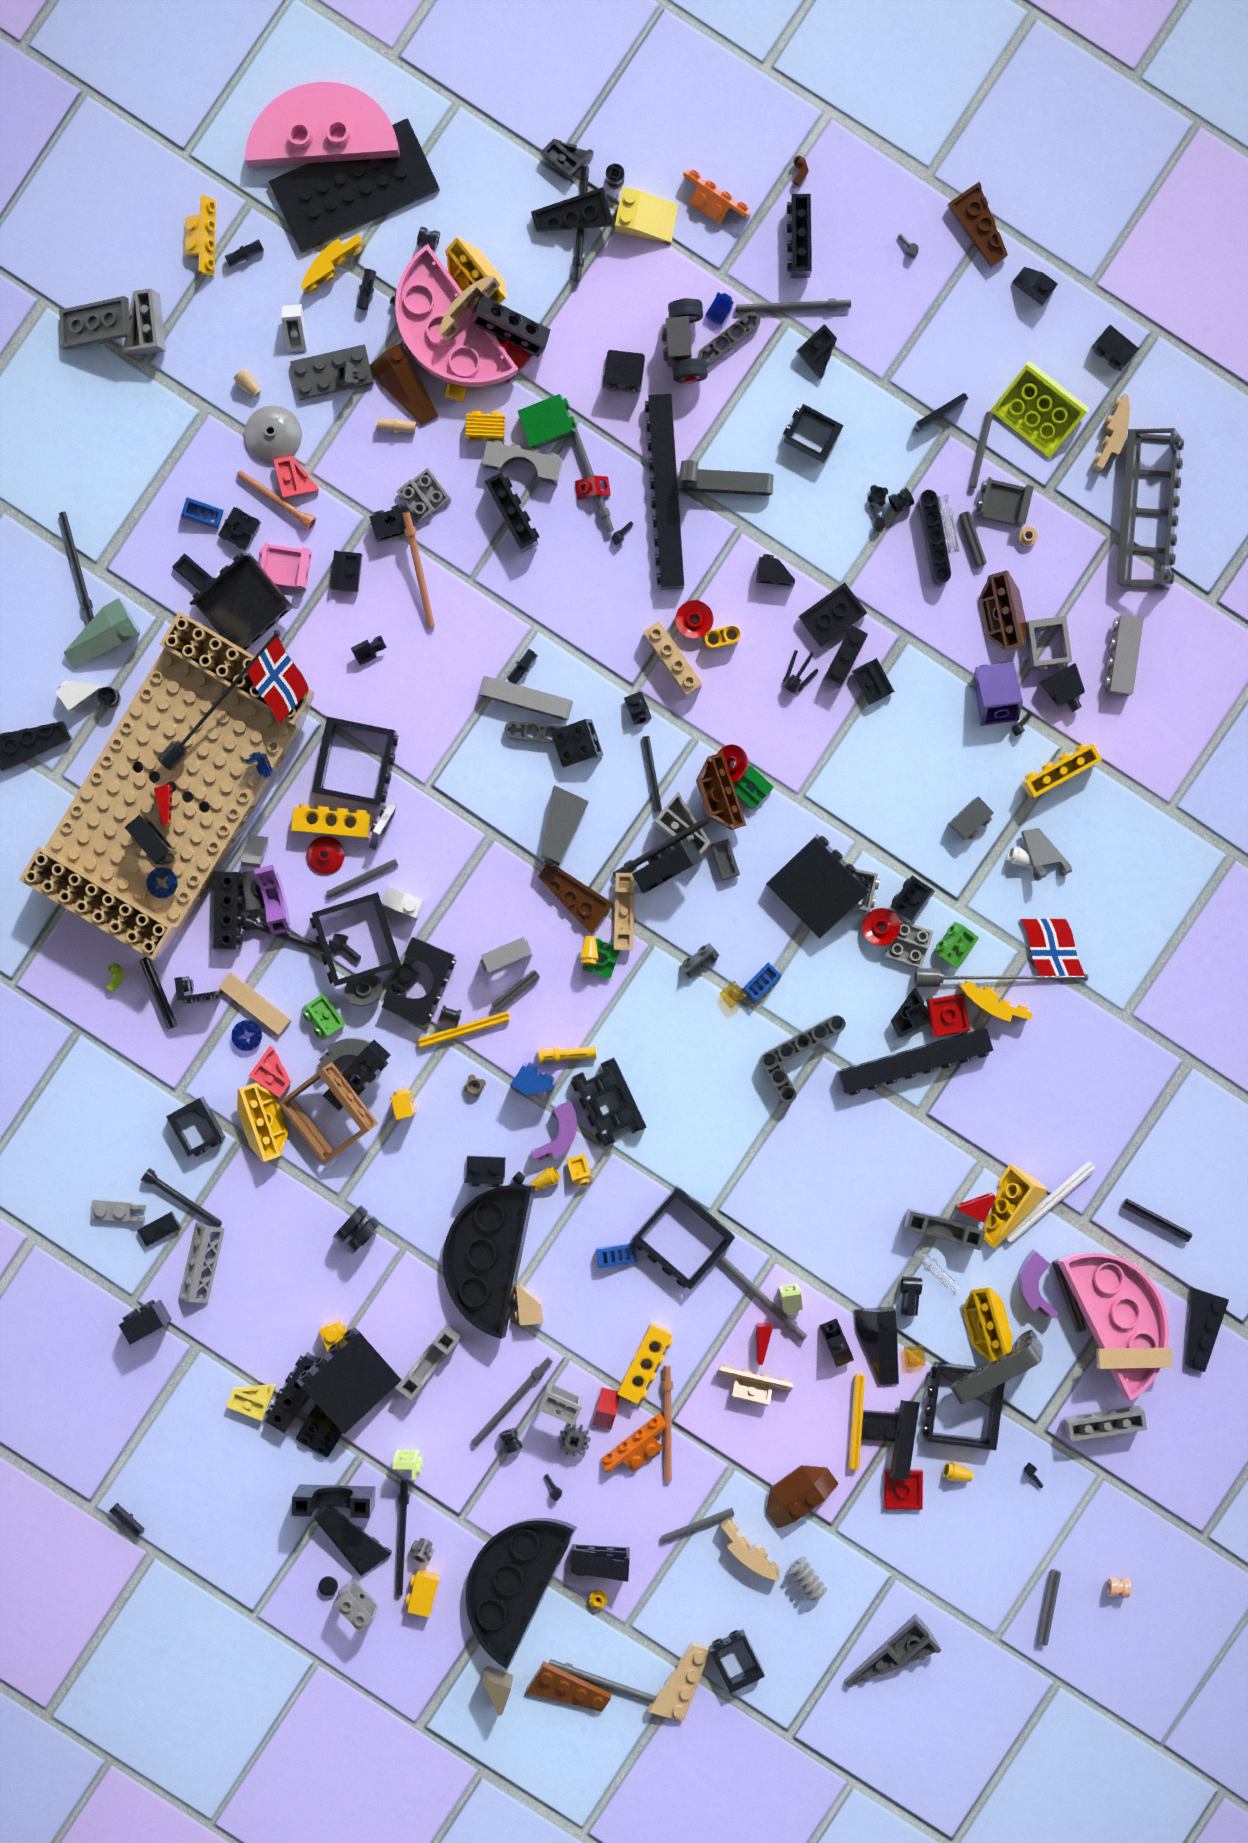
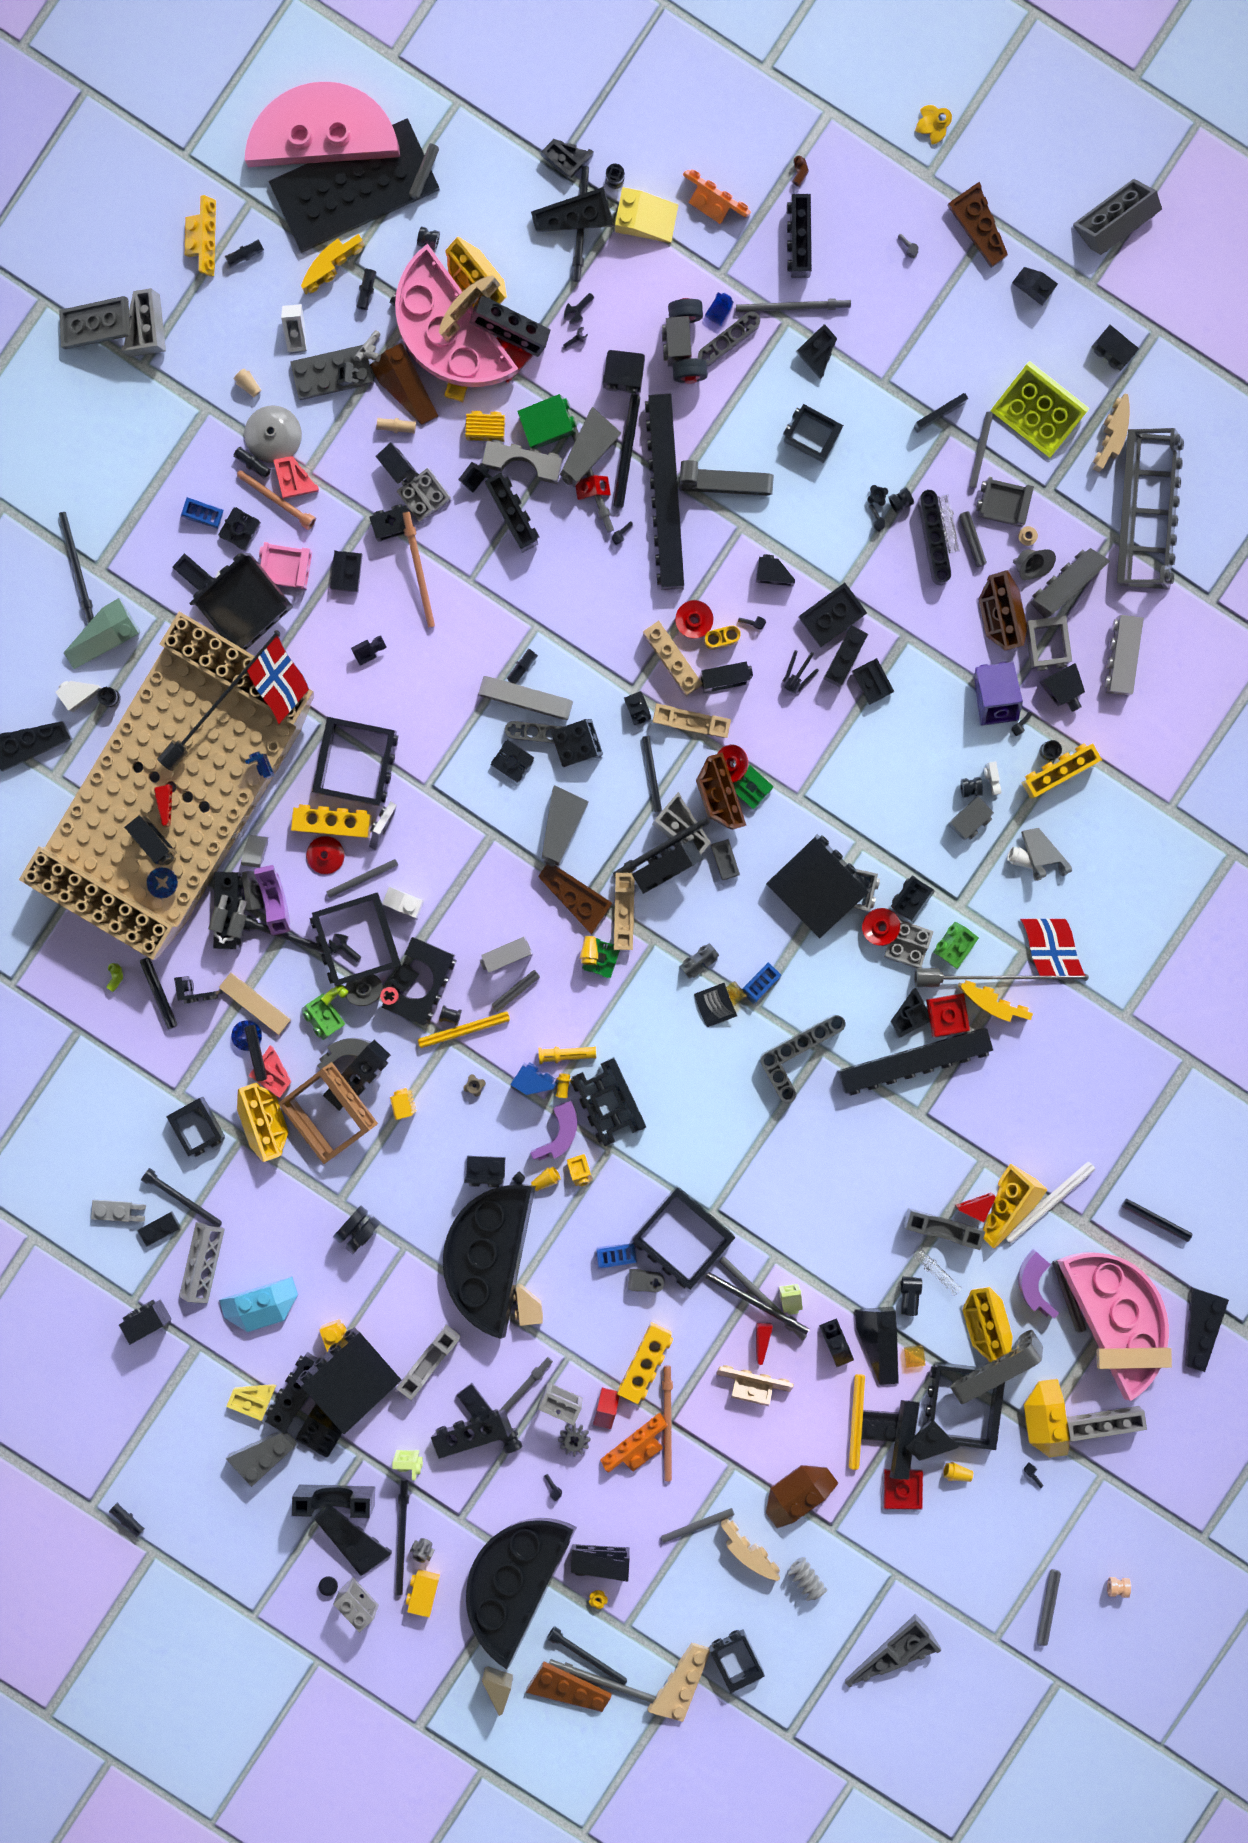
none -> dark grey piece [208,895,247,943]
none -> medium azure wedge [219,1276,298,1332]
none -> dark grey wedge [226,1431,297,1487]
none -> black pin [233,447,271,479]
none -> black axle [244,1025,267,1082]
none -> lime arm [321,985,348,1005]
none -> light grey hose [354,330,381,362]
none -> black hinge [375,442,419,486]
none -> coral bush [380,987,399,1005]
none -> dark grey axle [409,143,439,200]
none -> black brick [430,1409,513,1459]
none -> black plate [456,1383,493,1417]
none -> black bracket [458,462,492,493]
none -> black piece [490,739,534,783]
none -> black piece [546,1626,627,1685]
none -> yellow pin [556,1073,571,1098]
none -> dark grey slope [560,407,621,487]
none -> black hand [563,327,588,349]
none -> black bar [564,293,594,324]
none -> black axle [613,394,641,508]
none -> dark grey piece [627,1269,665,1293]
none -> tan slope [652,703,731,738]
none -> black sticker [694,983,738,1027]
none -> black window [700,661,753,693]
none -> black bar [705,1272,810,1335]
none -> black hand [738,616,766,630]
none -> black wing [905,1419,959,1461]
none -> yellow plate [915,105,952,145]
none -> black wheel [960,777,983,798]
none -> white plate [984,761,1002,796]
none -> dark grey piece [1013,549,1056,581]
none -> yellow wedge [1023,1379,1070,1458]
none -> dark grey slope [1030,548,1110,618]
none -> black wheel [1039,740,1062,761]
none -> dark grey slope [1073,179,1162,255]

